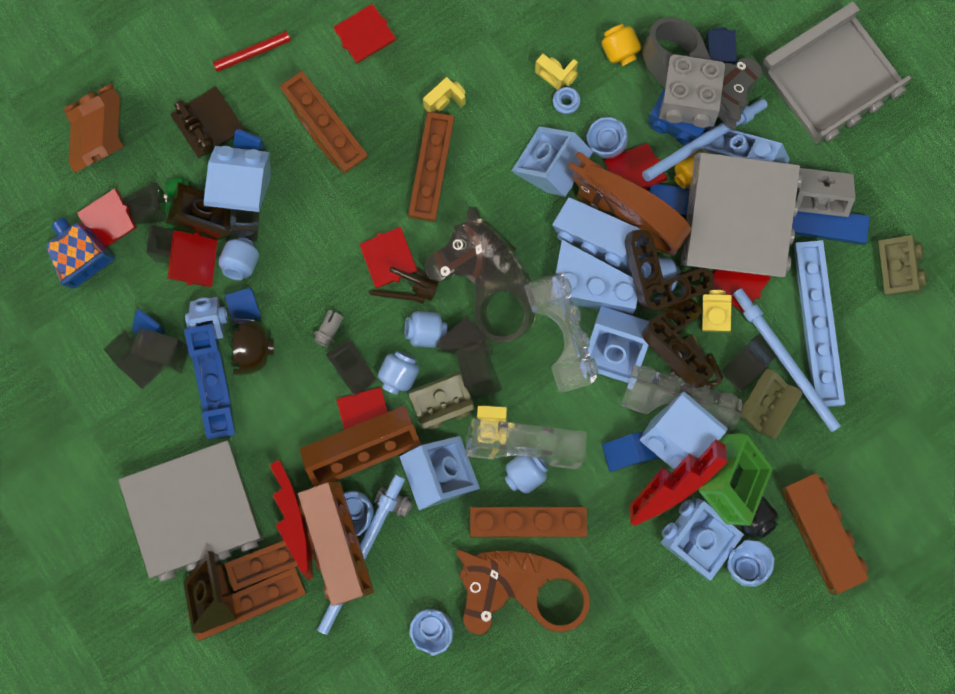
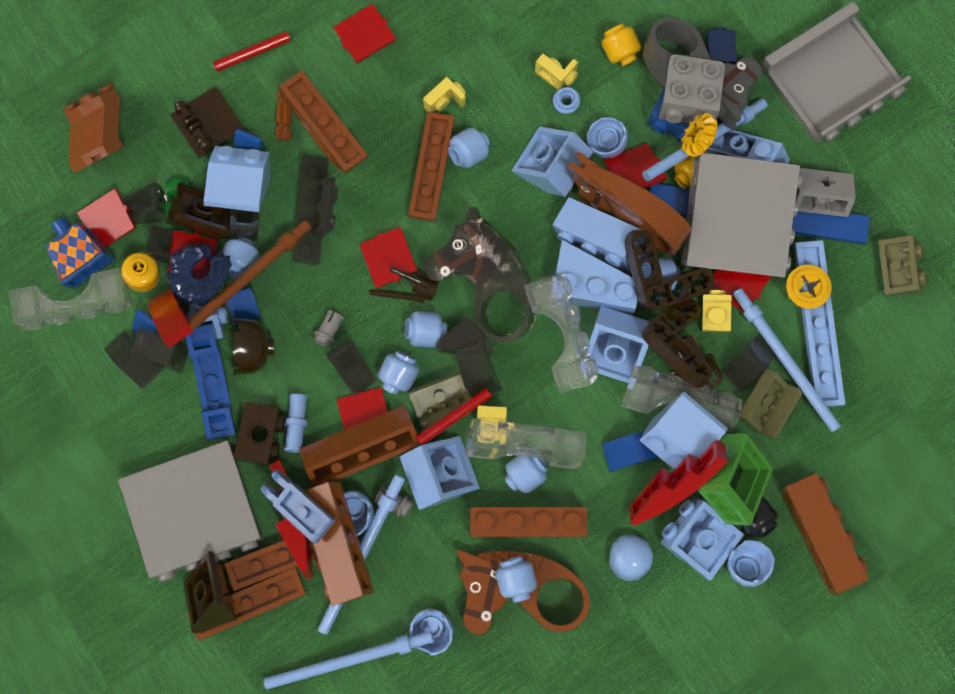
none -> clear arch [8,268,132,331]
none -> yellow head [121,252,160,292]
none -> red slope [148,287,194,348]
none -> dark blue piece [166,244,232,304]
none -> dark orange bar [189,220,312,330]
none -> dark brown brick [234,402,286,466]
none -> medium blue hinge [261,470,336,543]
none -> light blue bar [264,631,434,689]
none -> dark orange axle [275,88,292,141]
none -> light blue pin [284,394,308,453]
none -> clear smoke bracket [292,154,338,265]
none -> red bar [415,388,492,445]
none -> light blue head [448,128,490,168]
none -> light blue head [495,556,537,602]
none -> light blue hair [609,534,653,581]
none -> yellow gear [681,113,717,157]
none -> yellow gear [785,265,832,310]

